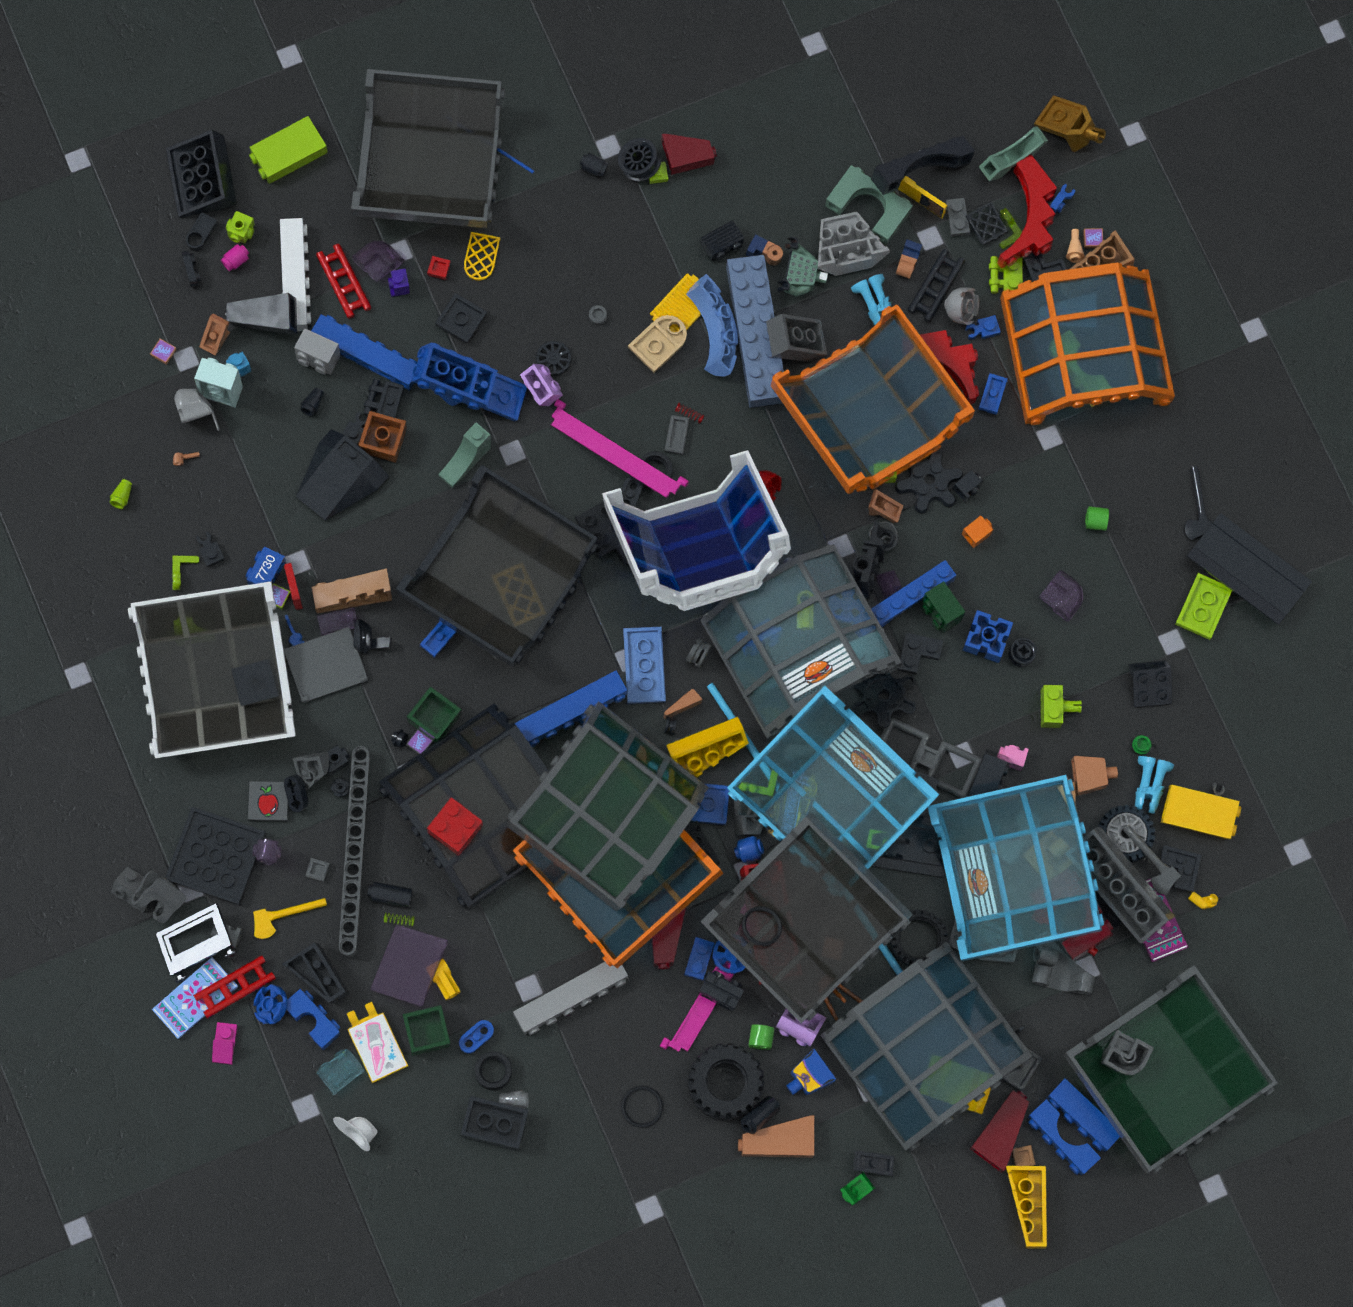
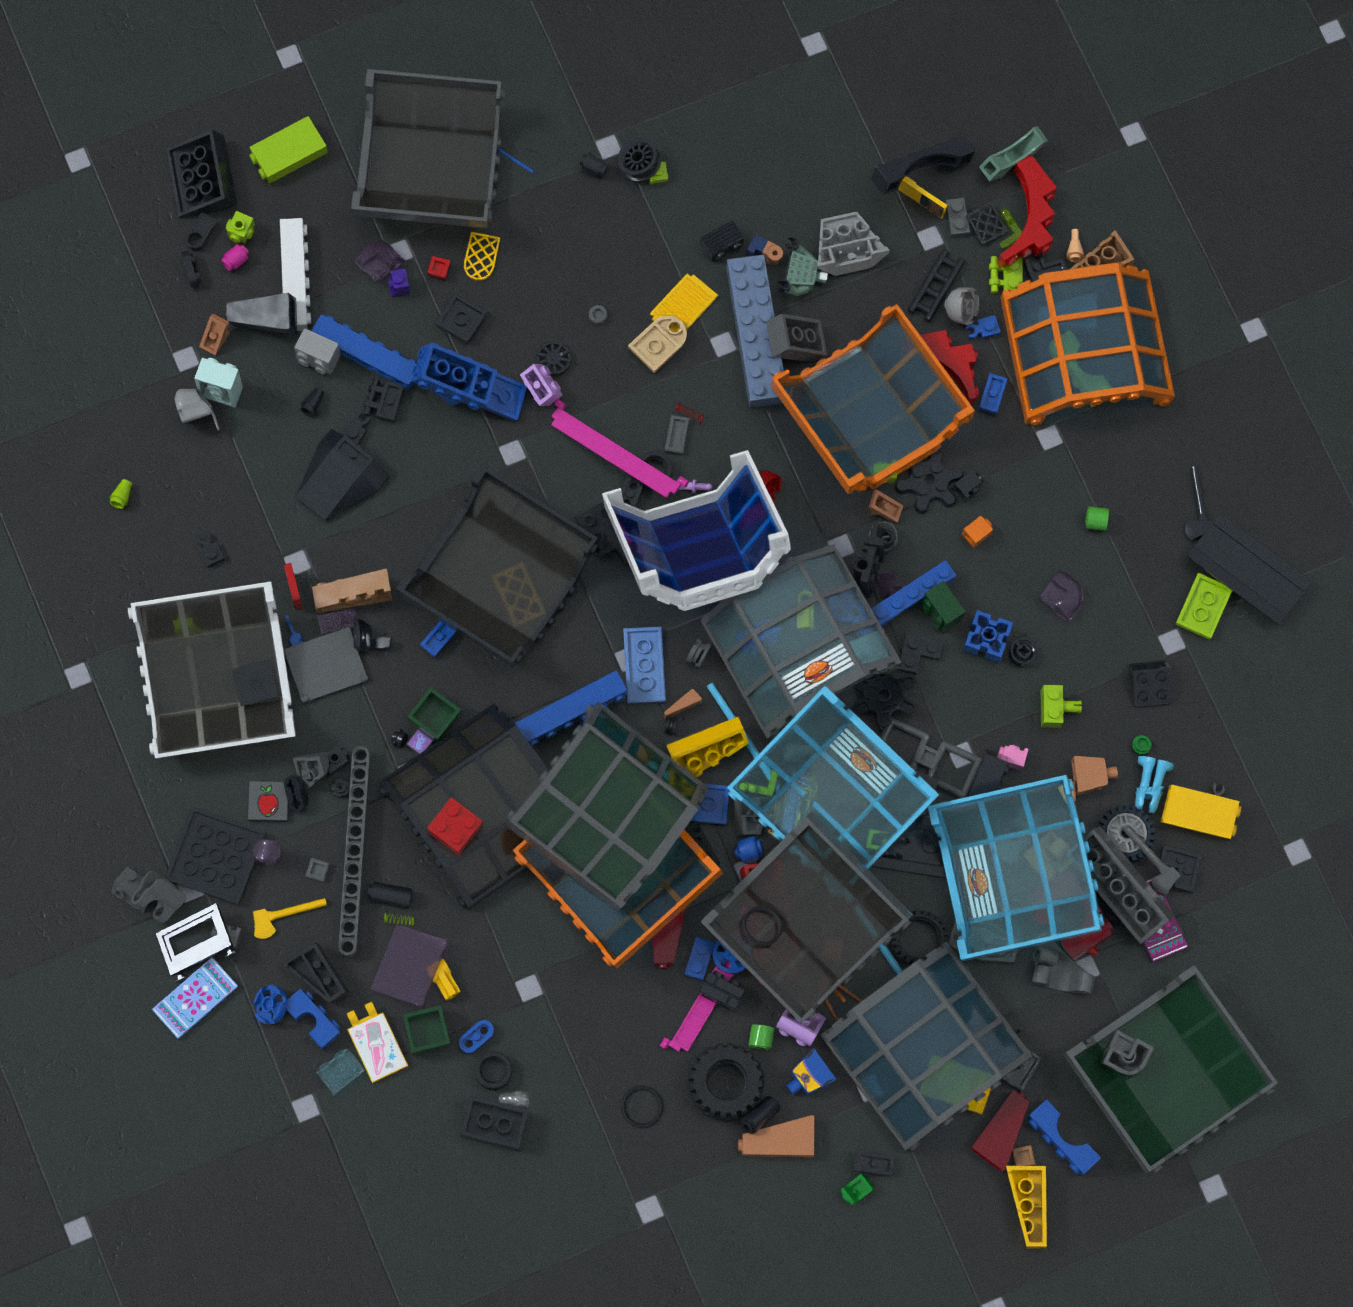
tile [150,339,177,365] -> none
lime piece [172,556,199,590] -> none
nougat hand [173,452,200,466] -> none
red bar [193,956,276,1018] -> none
dark pink slope [212,1022,237,1065] -> none
dark azure brick [226,352,251,377] -> none
blue brick [246,547,286,591] -> none
tile [272,584,291,609] -> none
red bar [316,244,372,319] -> none
white piece [333,1117,377,1151] -> none
dark orange brick [359,411,407,463] -> none
sand green arch [439,422,491,488] -> none
light grey brick [513,955,628,1035] -> none
dark red slope [661,134,717,175] -> none
medium blue brick [686,274,738,377] -> none
sand green arch [825,165,913,246] -> none
medium azure piece [851,274,896,326] -> none
leg [896,239,922,279] -> none
pearl gold plate [1034,95,1106,152] -> none
blue brick [1047,1079,1120,1152] -> none
blue plate [1050,184,1075,214] -> none
tile [1083,228,1103,248] -> none
yellow arm [1188,892,1218,909] -> none
none -> lavender piece [679,480,712,494]

